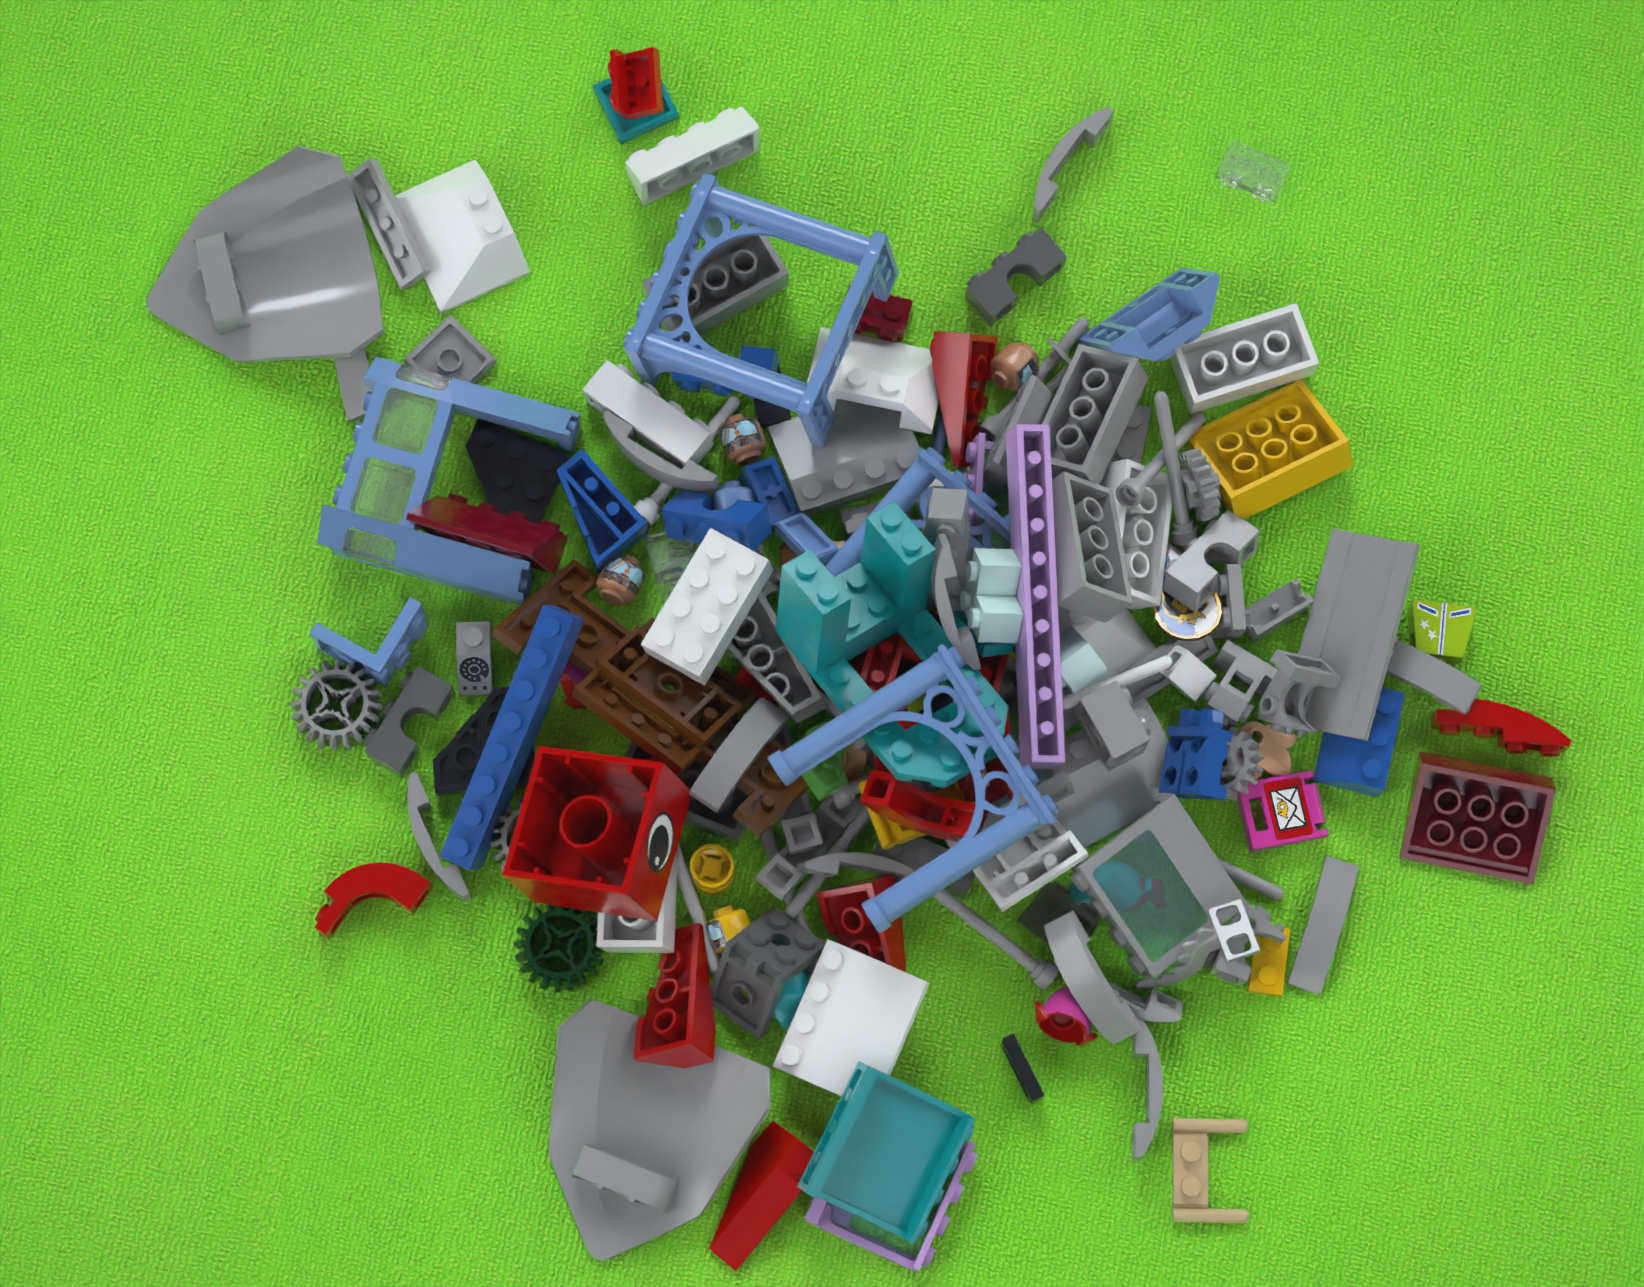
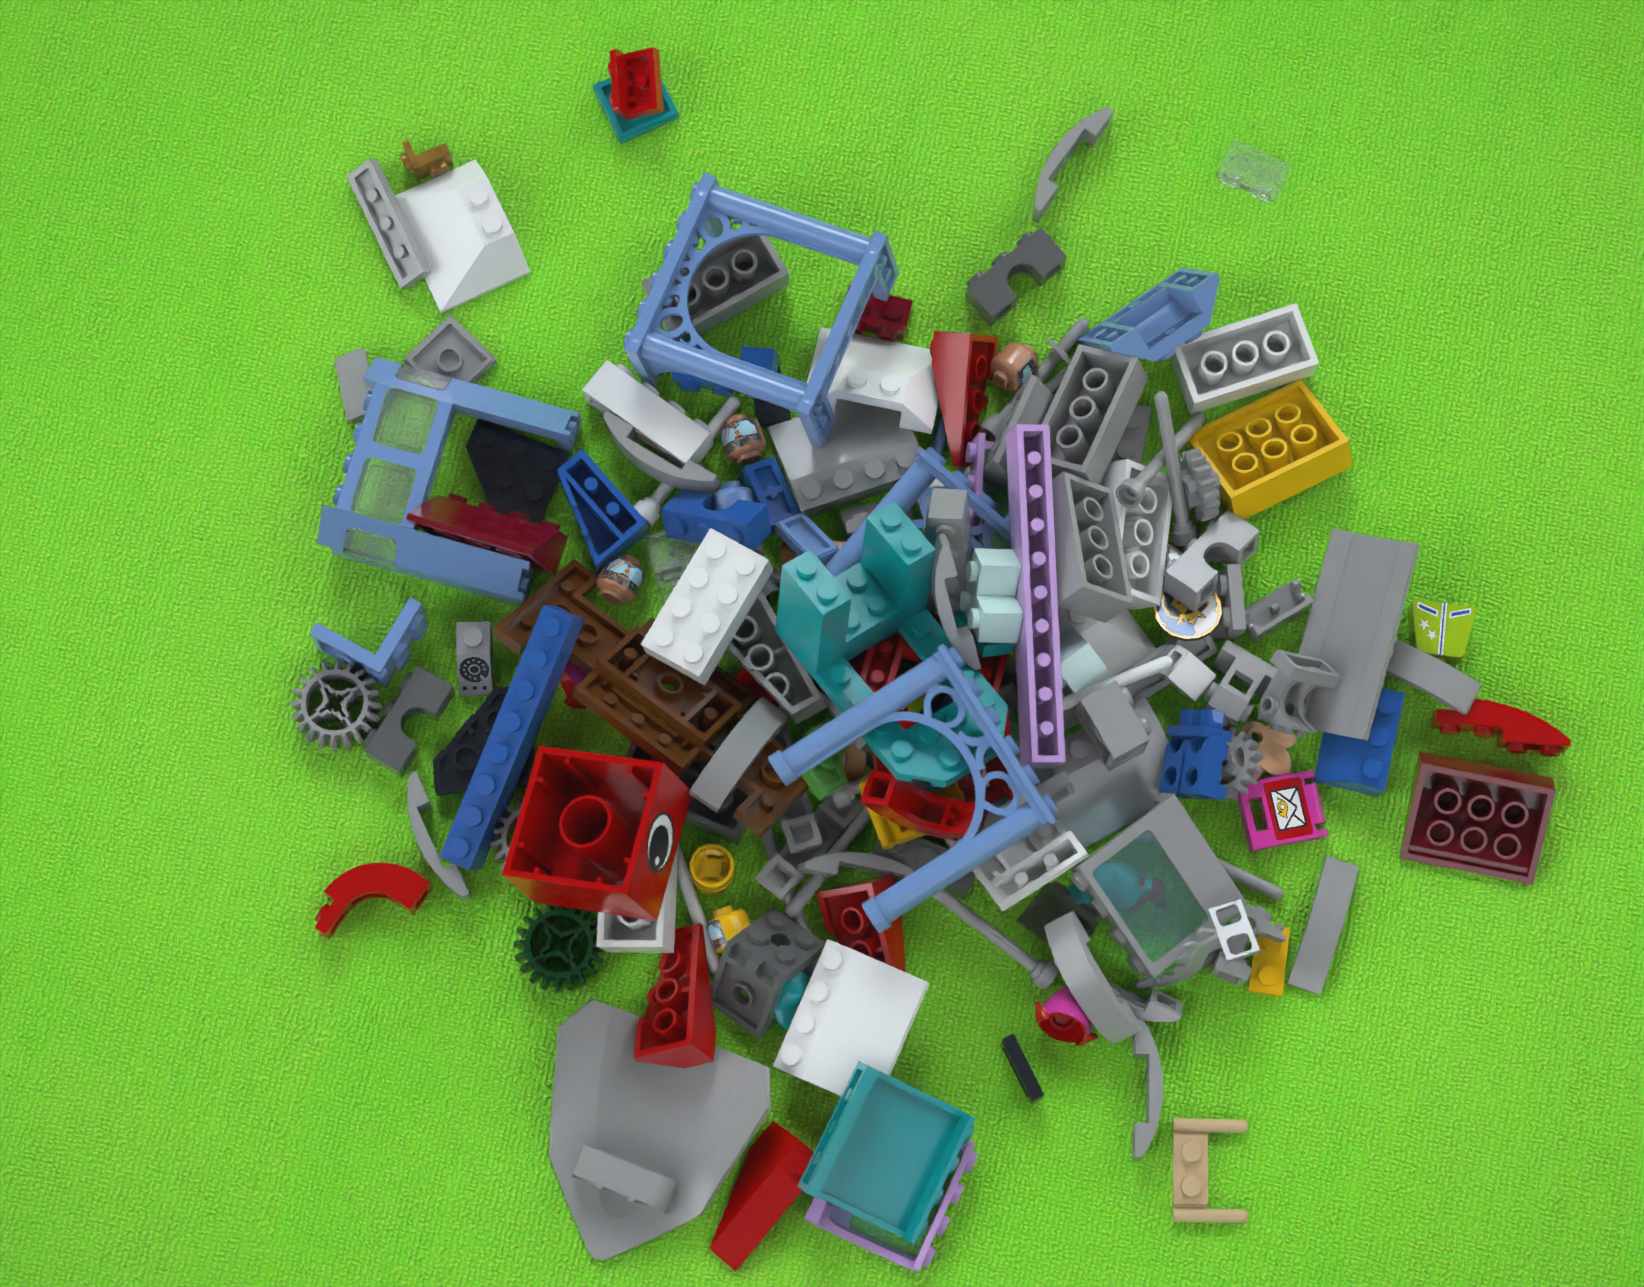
light grey windscreen [147,145,384,363] -> none
white slope [625,107,760,206] -> none
none -> pearl gold bracket [400,140,454,180]

